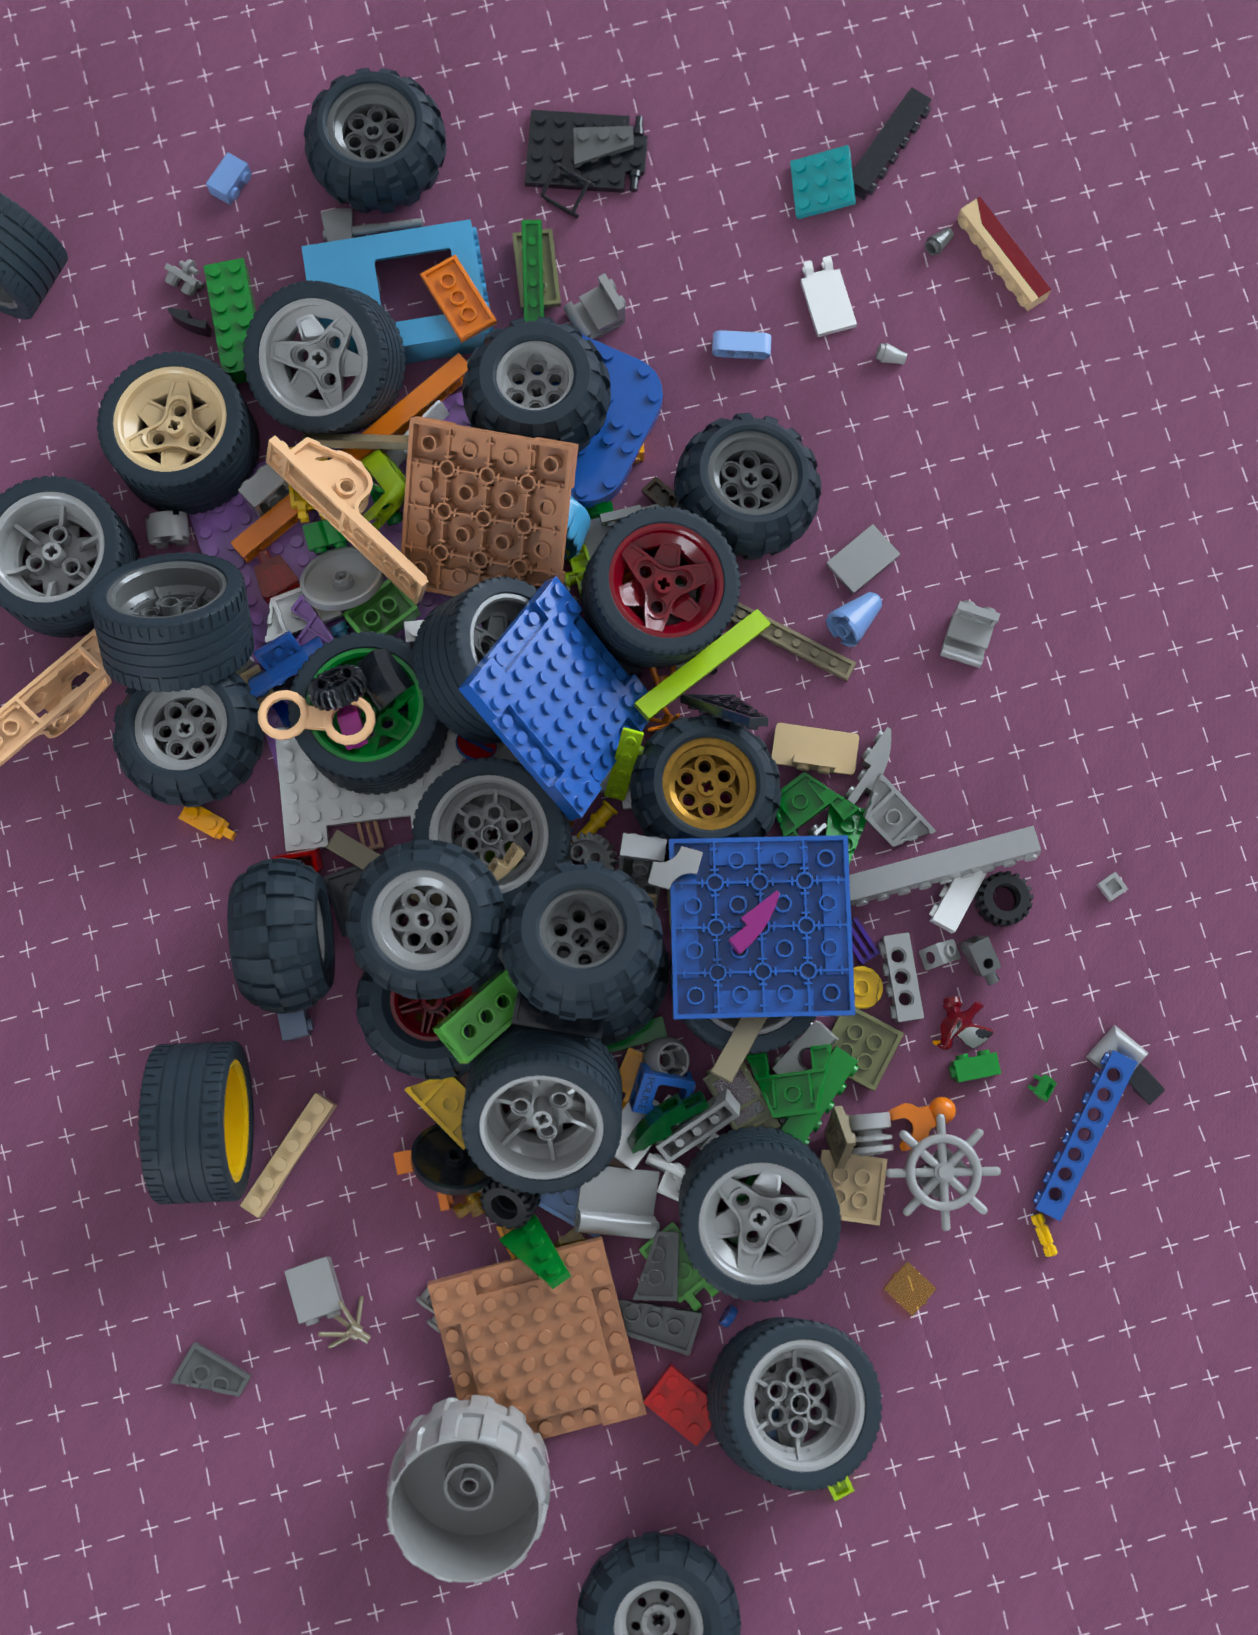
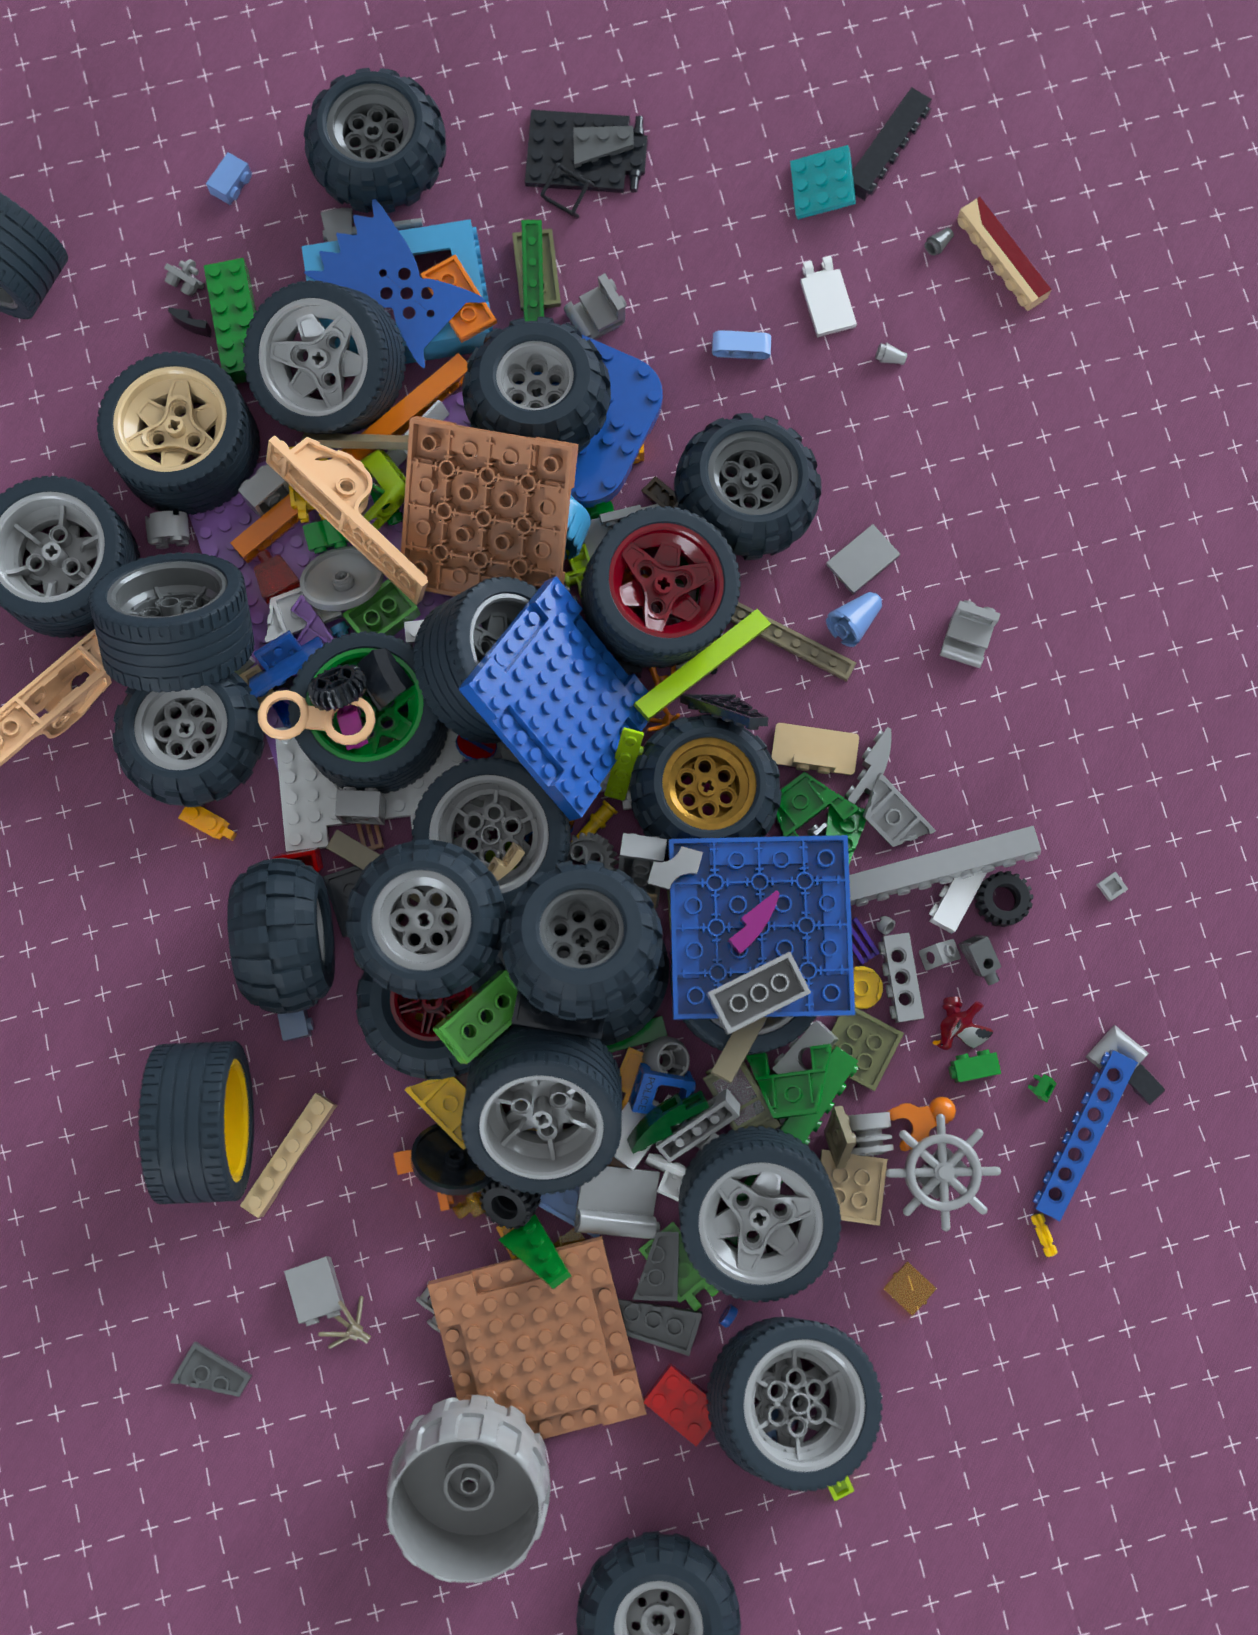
none -> blue piece [304,199,486,368]
none -> light grey brick [335,787,386,825]
none -> light grey brick [707,952,811,1035]
none -> light grey hinge [876,916,895,935]

